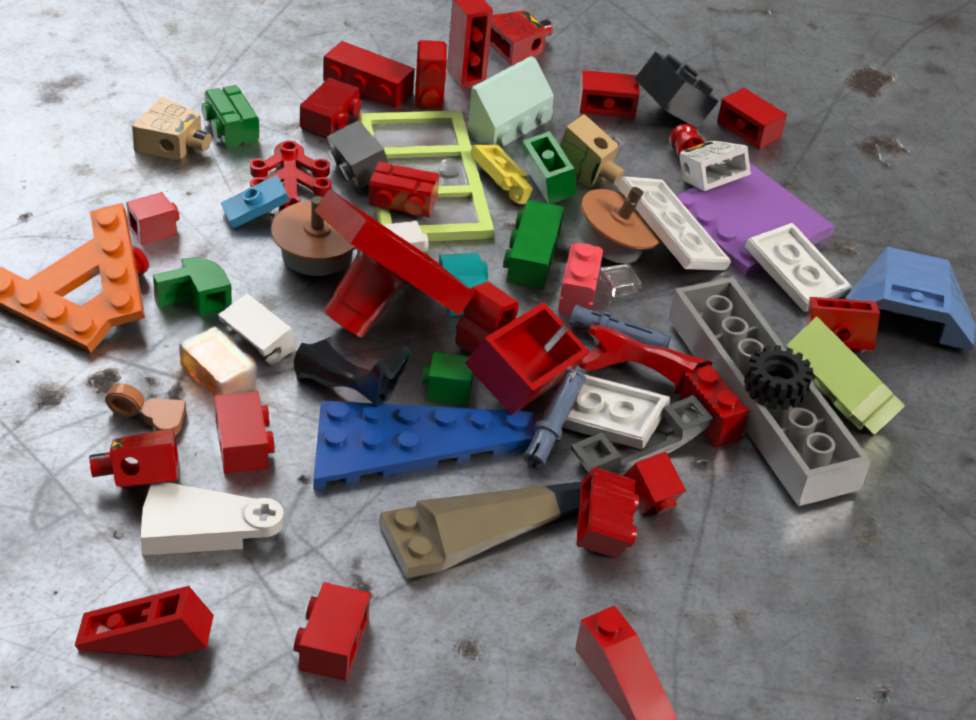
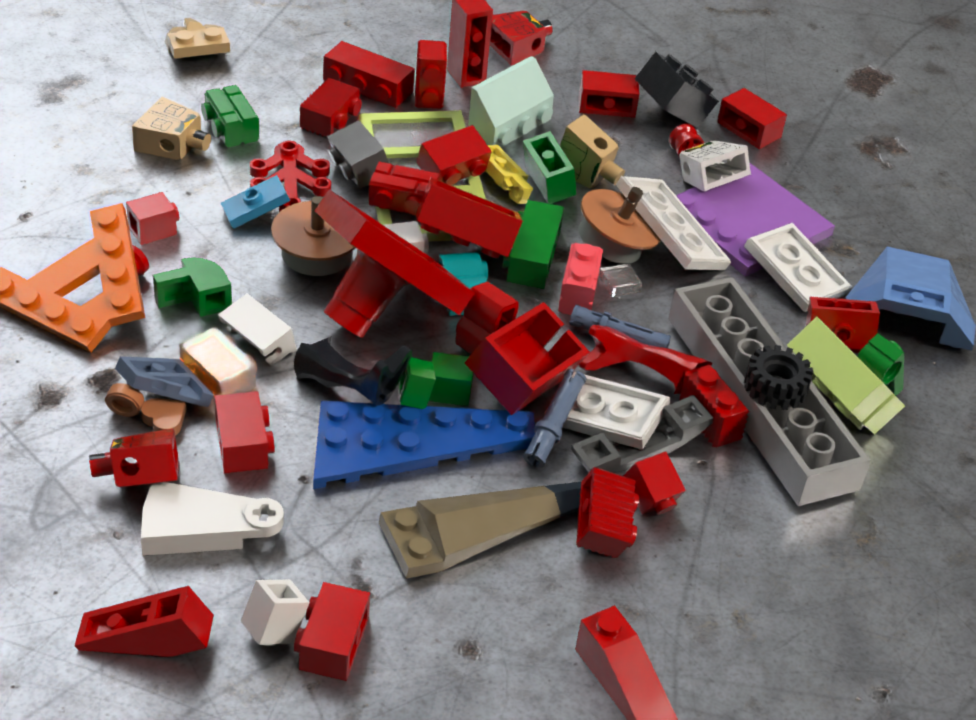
none -> sand blue wing [115,356,214,407]
none -> tan plate [165,18,230,58]
none -> white brick [241,579,310,646]
none -> green slope [398,357,436,409]
none -> red brick [416,125,492,185]
none -> red piece [416,177,523,259]
none -> green plate [857,333,904,396]

